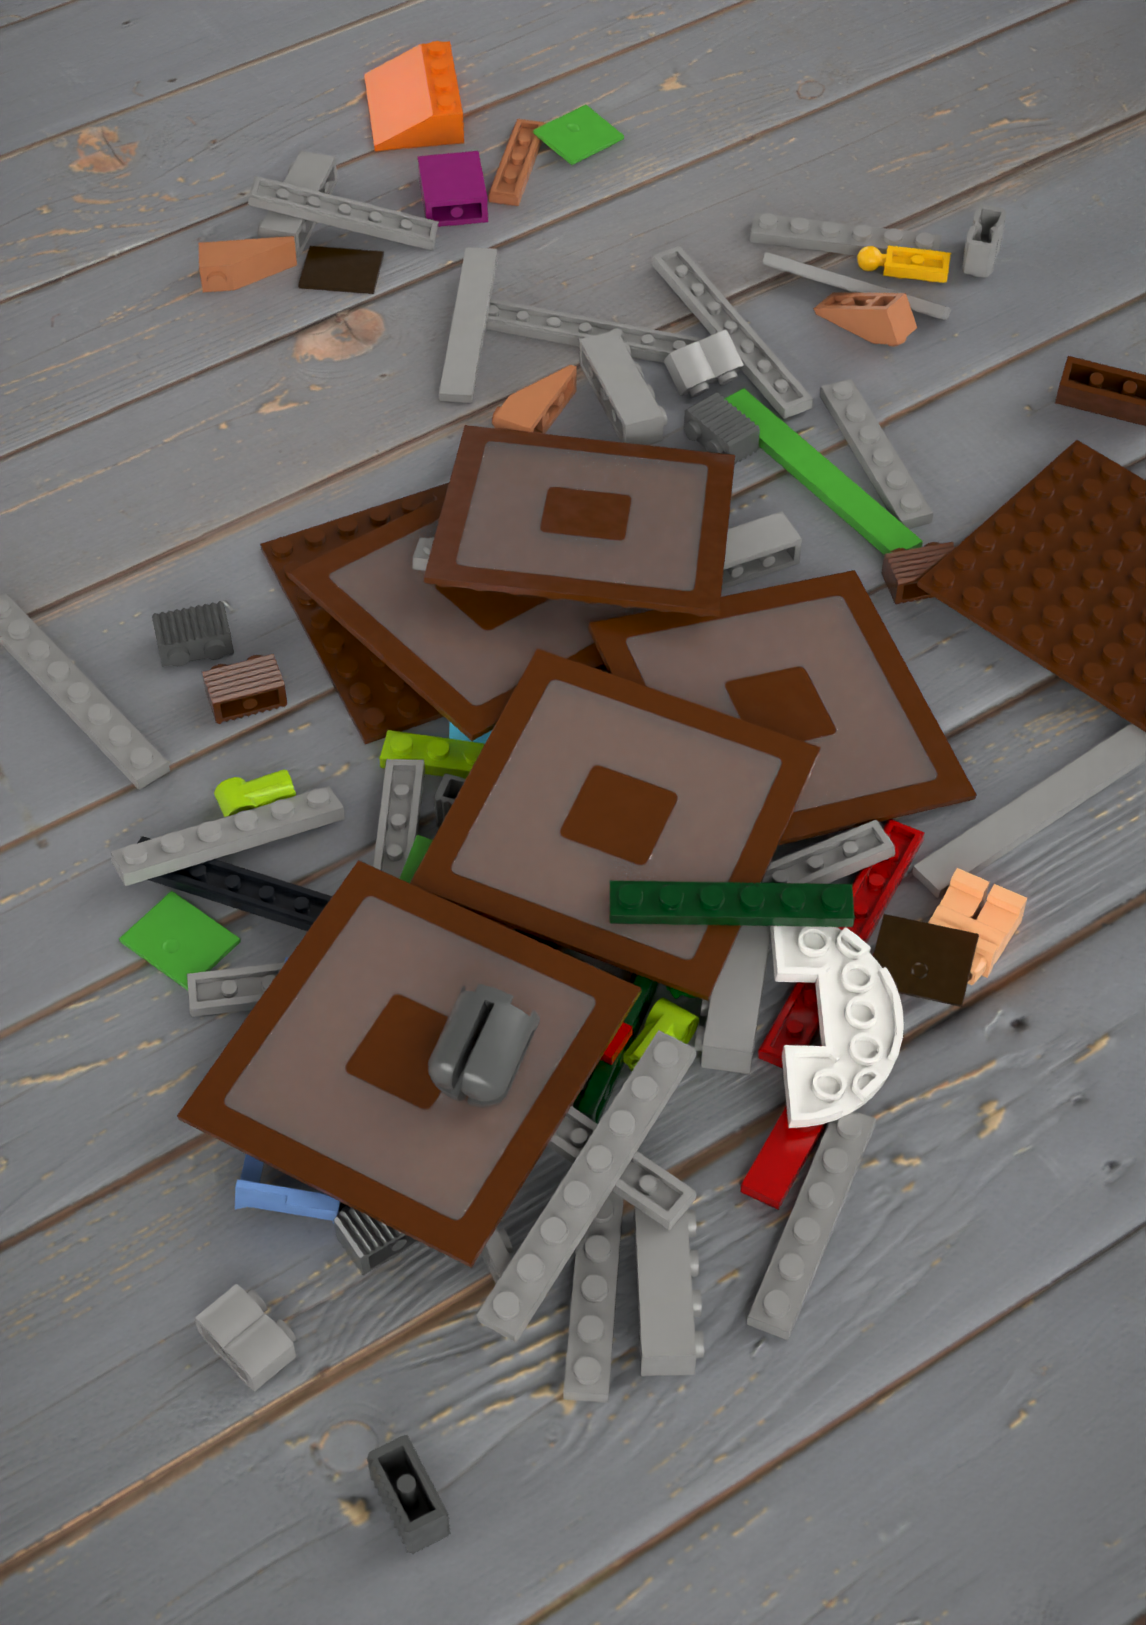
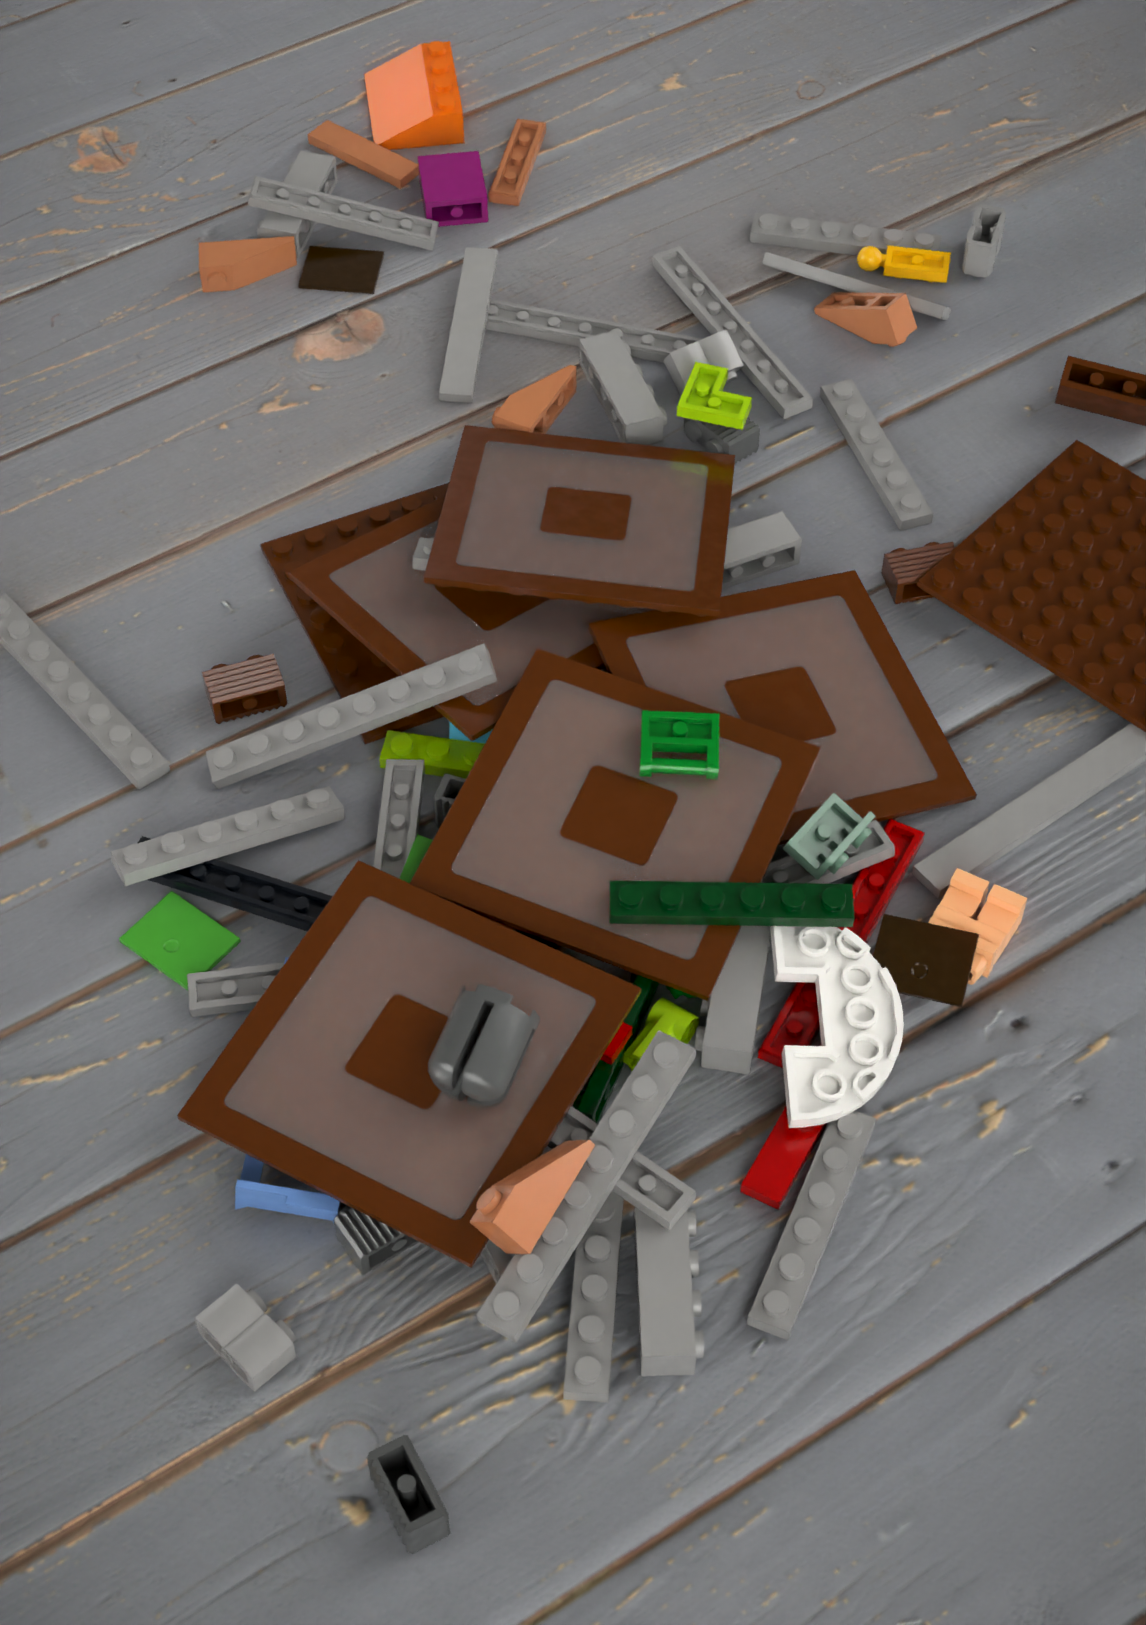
dark grey brick [152,601,234,667] -> none
lime piece [214,769,296,817] -> none
bright green piece [533,105,624,165] -> none
bright green tile [724,388,923,555] -> none
none -> light grey plate [206,643,498,789]
none -> nougat tile [308,120,419,189]
none -> nougat slope [470,1140,595,1254]
none -> green plate [639,710,720,780]
none -> lime plate [677,362,752,430]
none -> sand green bracket [782,793,876,880]

